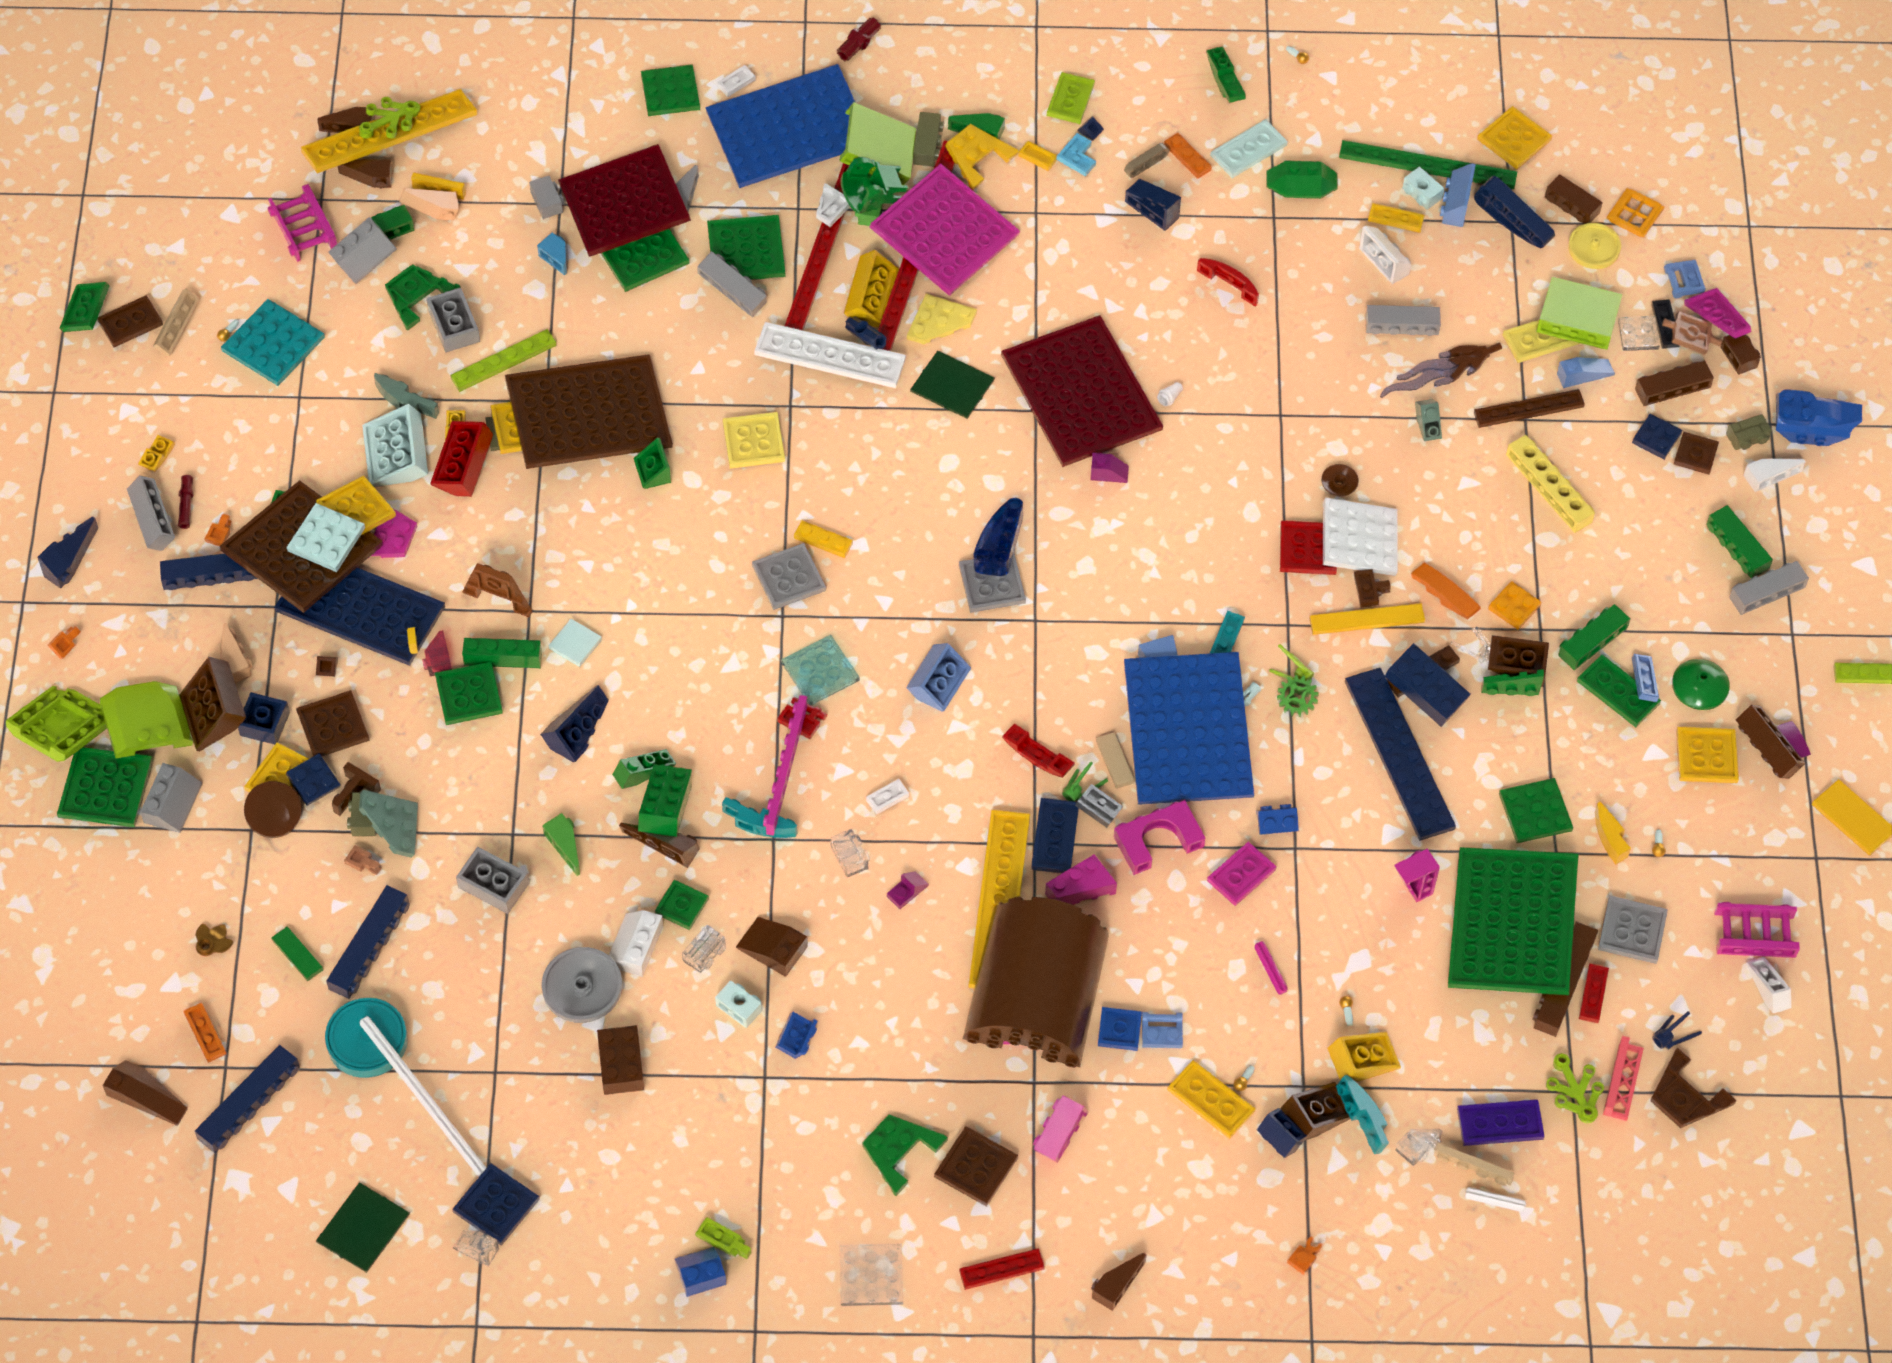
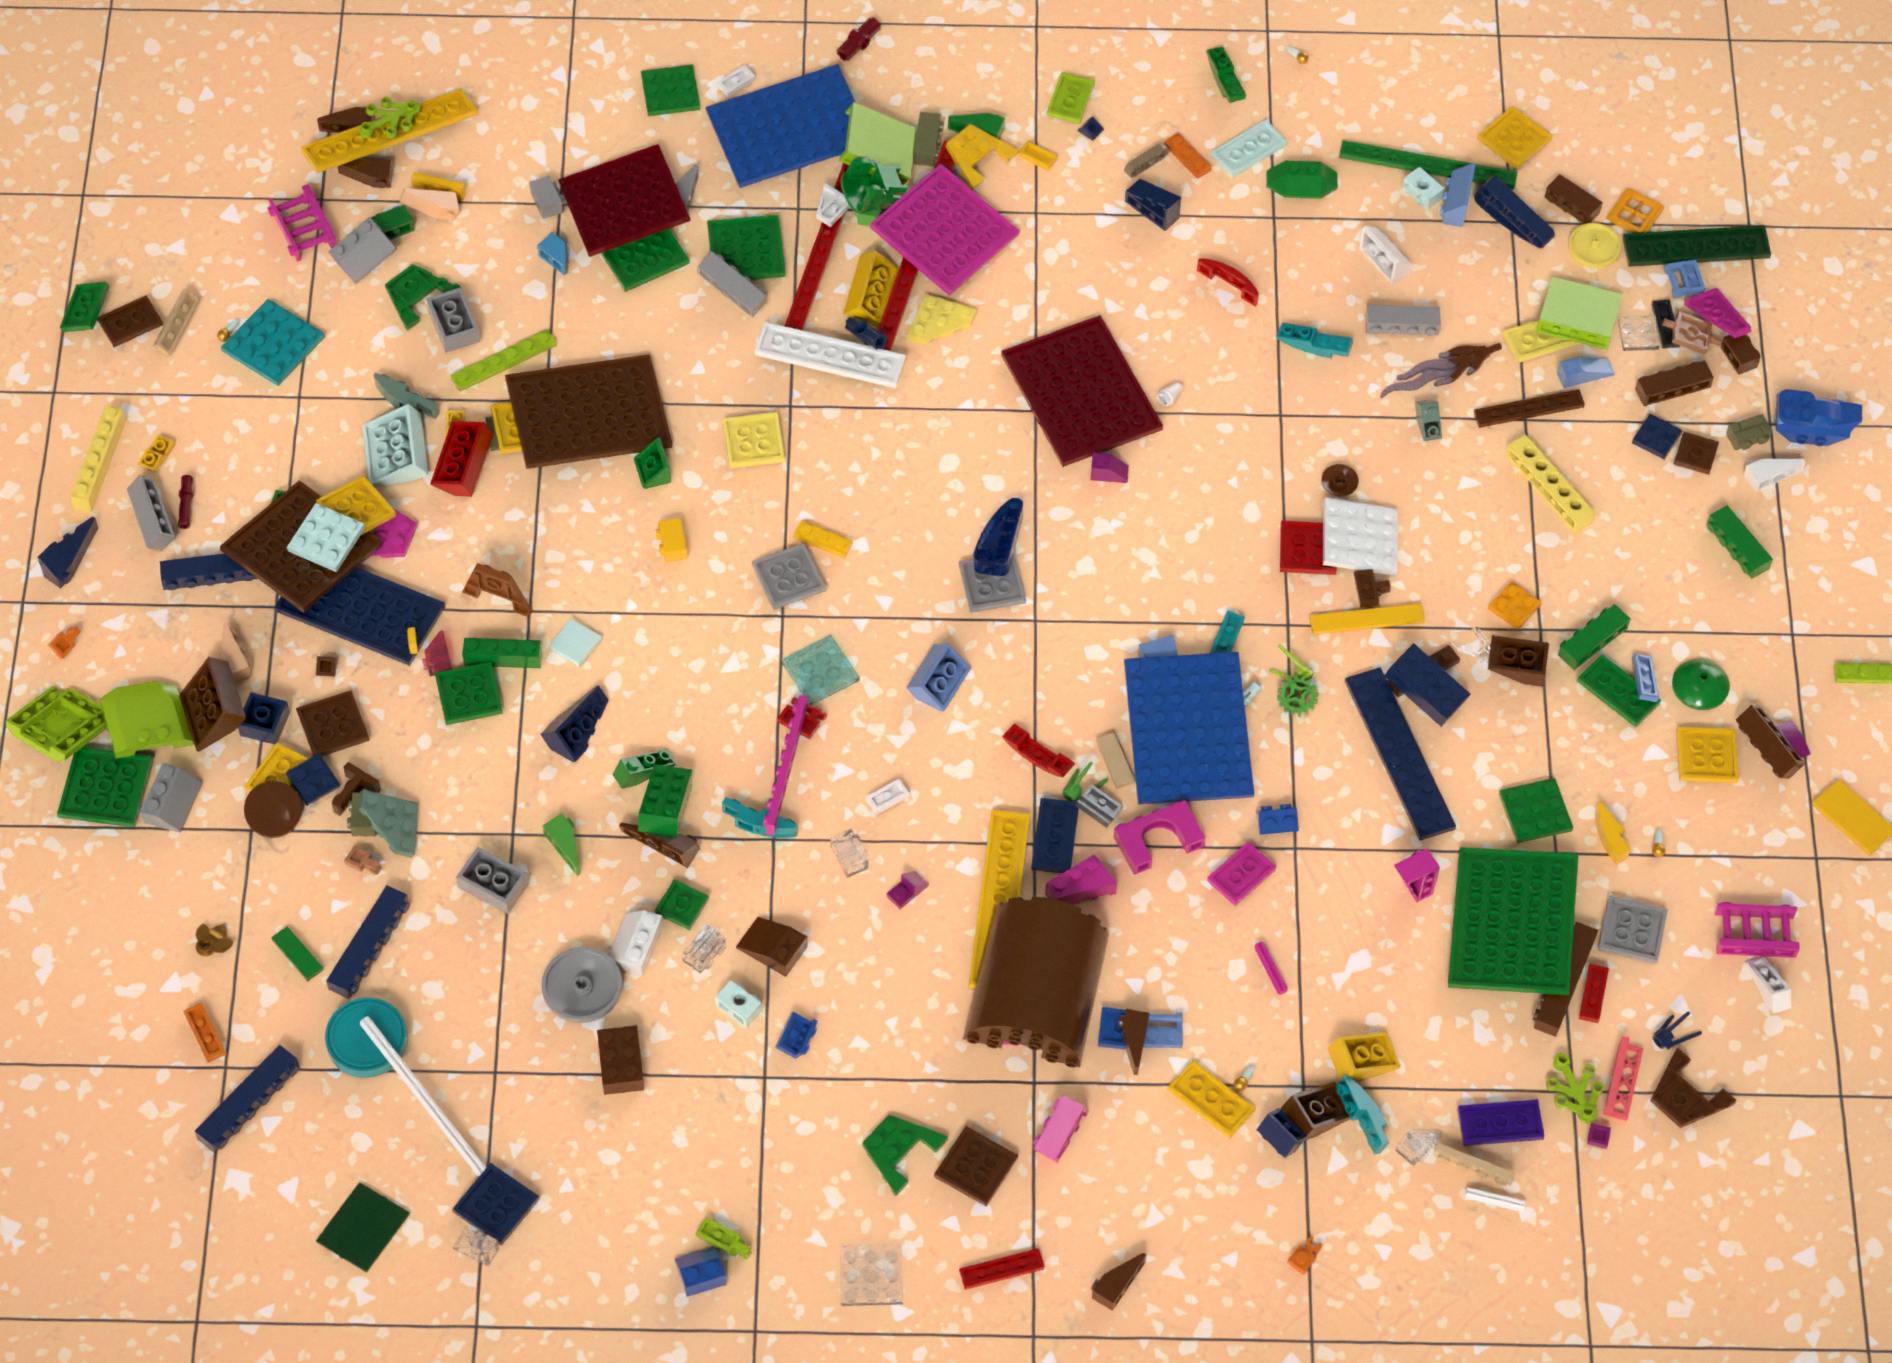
reddish brown wedge [102,1060,187,1126] -> none
orange plate [204,514,232,547] -> none
dark green piece [910,350,995,419] -> none
medium azure plate [1057,133,1096,177] -> none
piece [1339,996,1353,1026] -> none
yellow plate [1368,203,1425,233] -> none
orange slope [1411,562,1481,620] -> none
green wing [1481,669,1544,696] -> none
light grey brick [1729,561,1809,615] -> none
none -> light yellow brick [70,405,126,512]
none -> yellow brick [655,518,688,563]
none -> reddish brown slope [1118,1008,1150,1076]
none -> teal slope [1277,323,1353,358]
none -> magenta plate [1587,1123,1611,1149]
none -> dark green plate [1623,225,1771,267]

